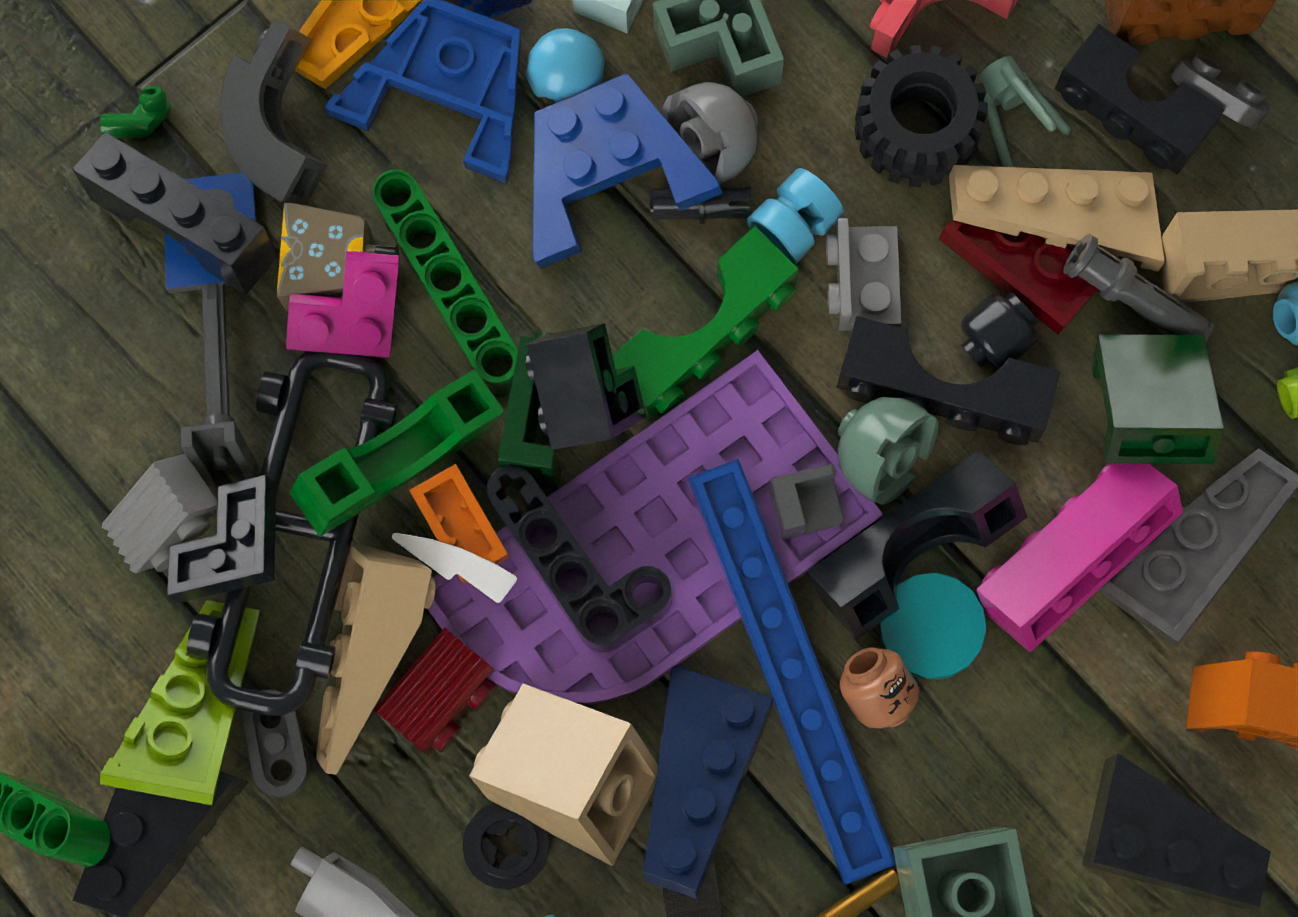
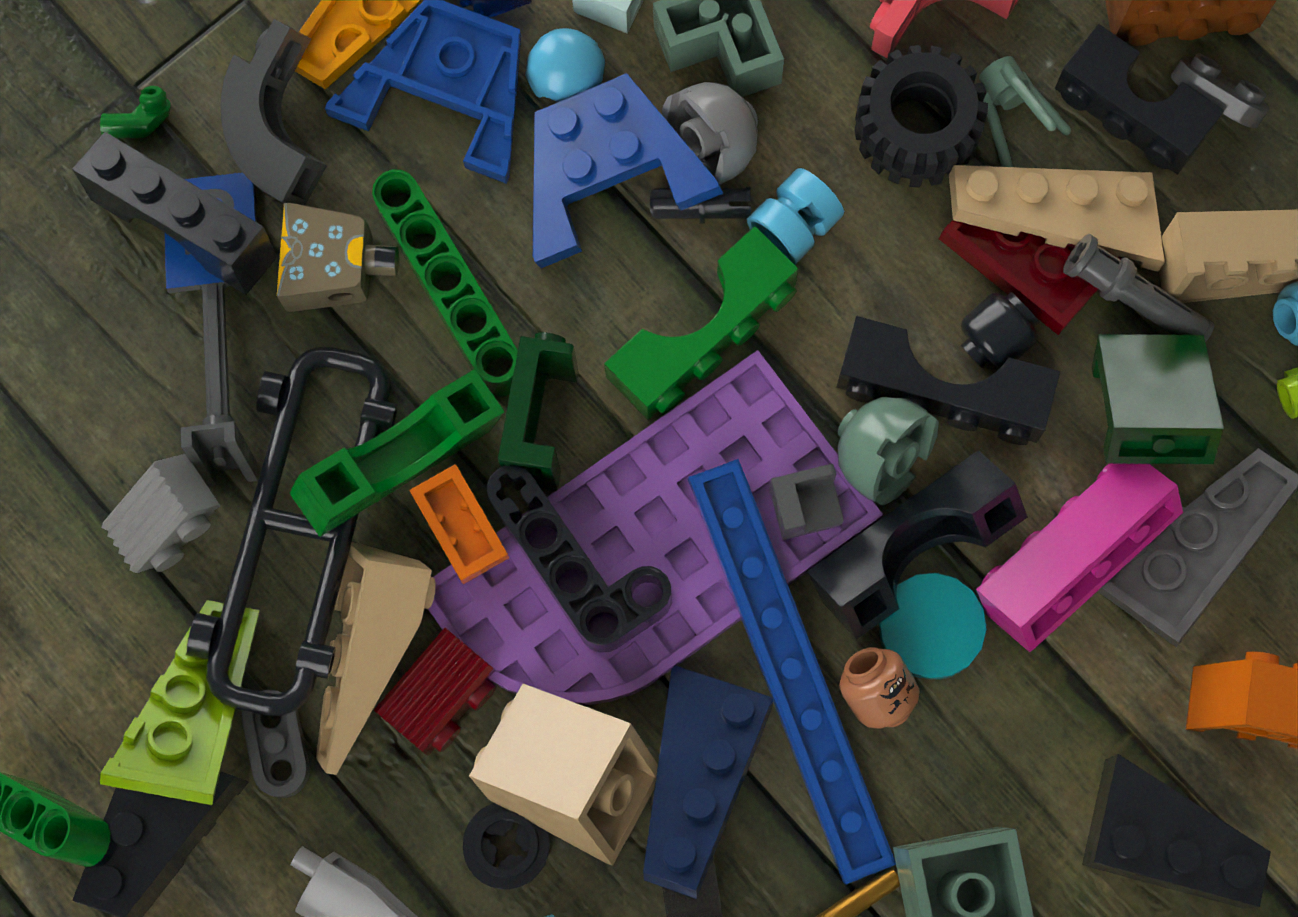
plate [167,475,276,603] -> none
dark pink plate [286,251,399,358] -> none
white sticker [392,533,517,603] -> none
black brick [526,323,646,450] -> none
light grey bracket [826,218,901,331] -> none

